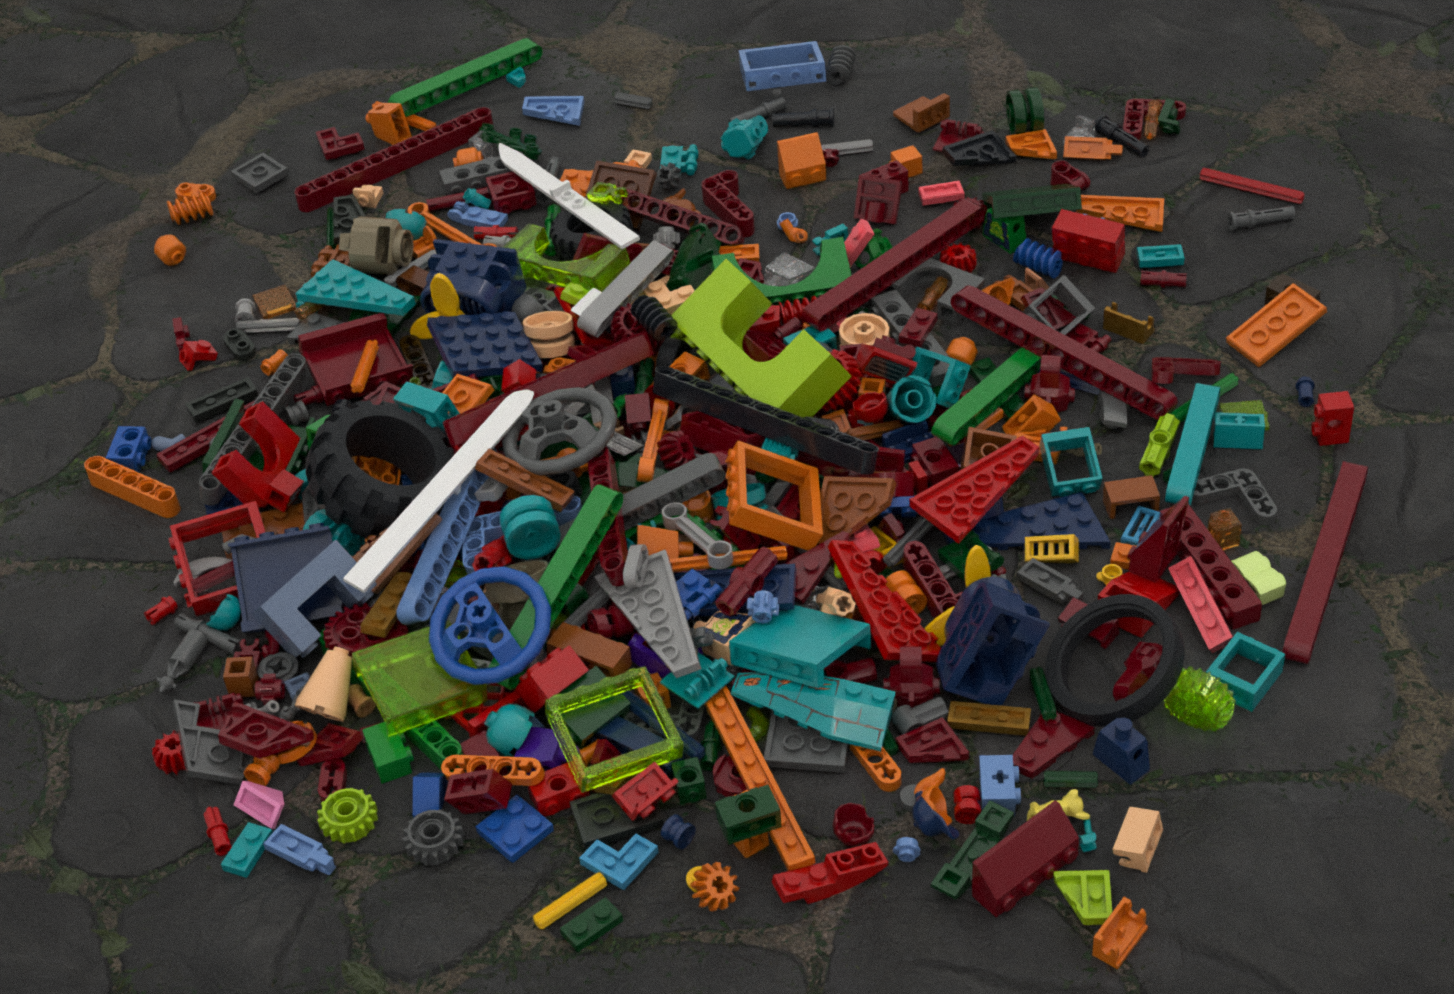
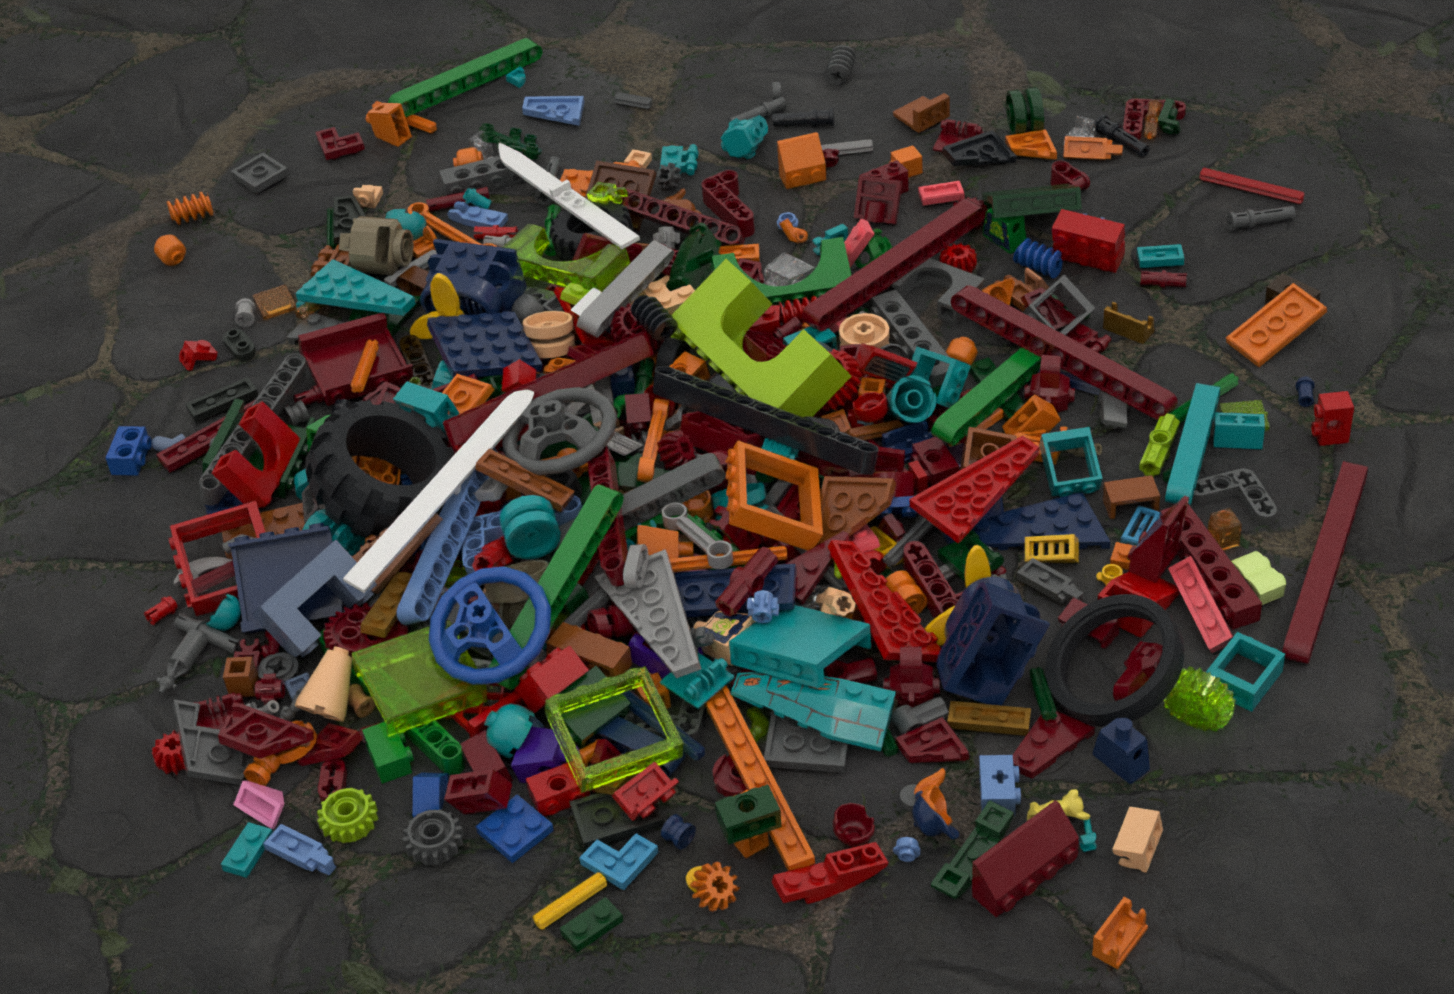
orange beam [84,456,181,518] -> none
dark red plate [172,317,191,353] -> none
orange plate [175,182,216,202] -> none
red axle [203,807,232,856] -> none
dark grey axle [236,318,301,334] -> none
orange pin [260,349,288,376] -> none
red brick [263,469,304,513] -> none
dark red beam [294,107,494,212] -> none
orange beam [441,755,545,786] -> none
dark red plate [486,171,537,214] -> none
dark green brick [671,757,707,805] -> none
blue plate [676,569,722,621] -> none
dark green axle [700,721,722,771] -> none
medium blue window [738,41,826,91] -> none
orange beam [849,744,901,792] -> none
dark red plate [873,335,916,360] -> none
dark red plate [899,308,938,347] -> none
clear orange axle [917,276,948,311] -> none
red wheel [953,785,982,824] -> none
dark green axle [1044,771,1098,788] -> none
lime wing [1054,870,1112,925] -> none
orange wing [1076,195,1164,232] -> none
dark red beam [1151,357,1221,384] -> none

